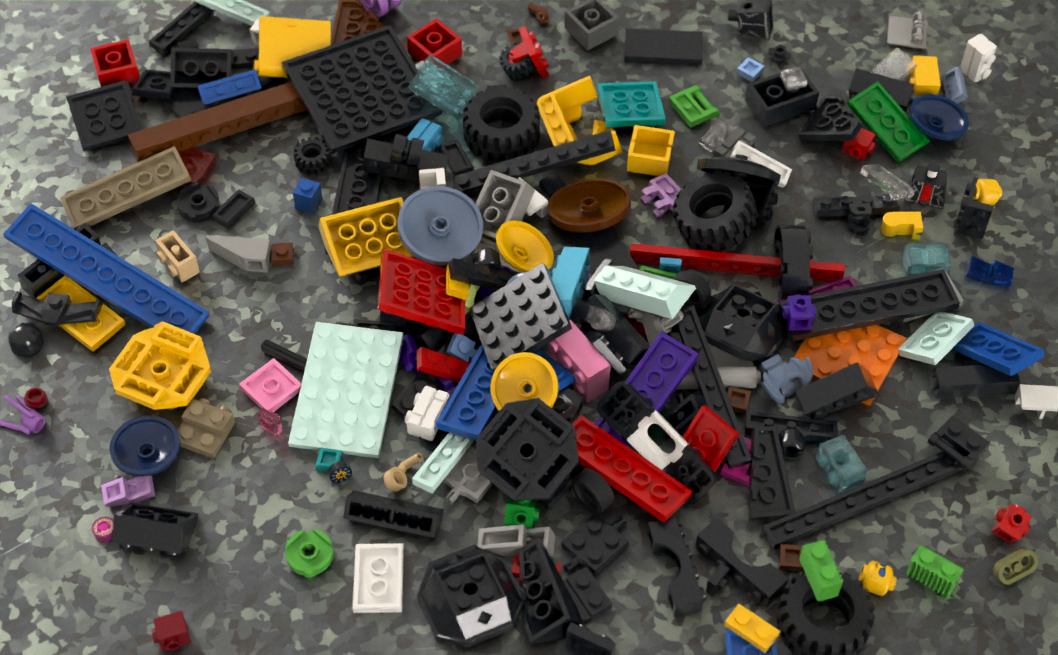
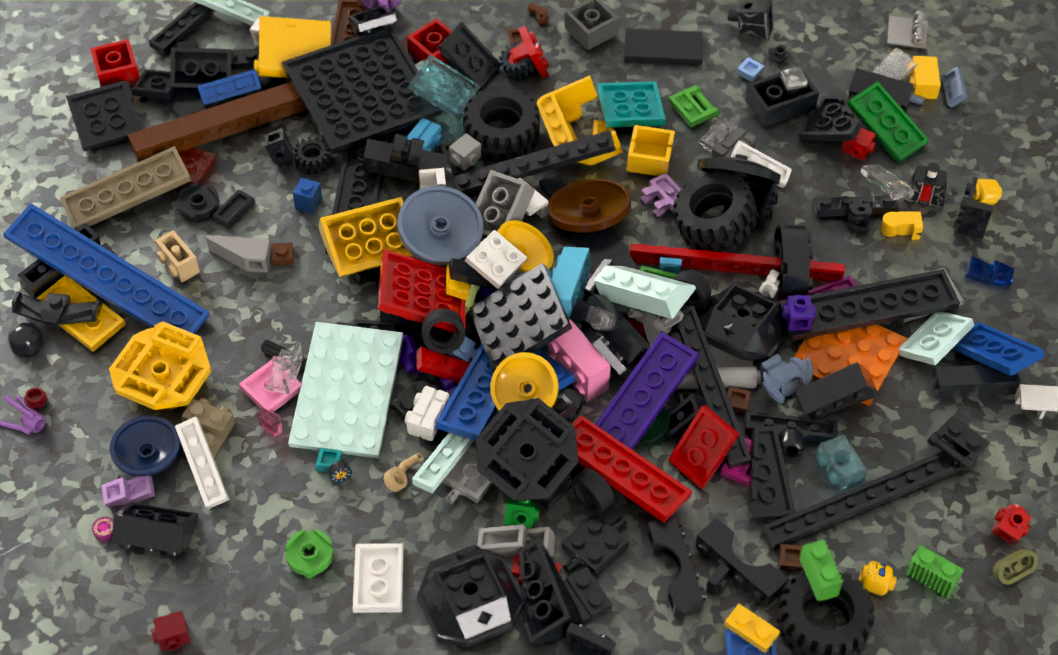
black brick [343,490,444,538] -> none
black piece [597,381,716,505] -> none
clear light blue brick [901,242,951,276] -> none
dark blue dish [909,94,969,140] -> none
white brick [960,34,997,82] -> none
none -> white plate [175,417,230,509]
none -> black brick [264,128,293,165]
none -> clear panel [267,343,304,394]
none -> black plate [348,5,397,36]
none -> black tyre [422,309,465,354]
none -> black tile [437,22,501,91]
none -> light grey brick [449,133,481,171]
none -> white plate [465,230,527,289]
none -> white plate [759,269,780,298]

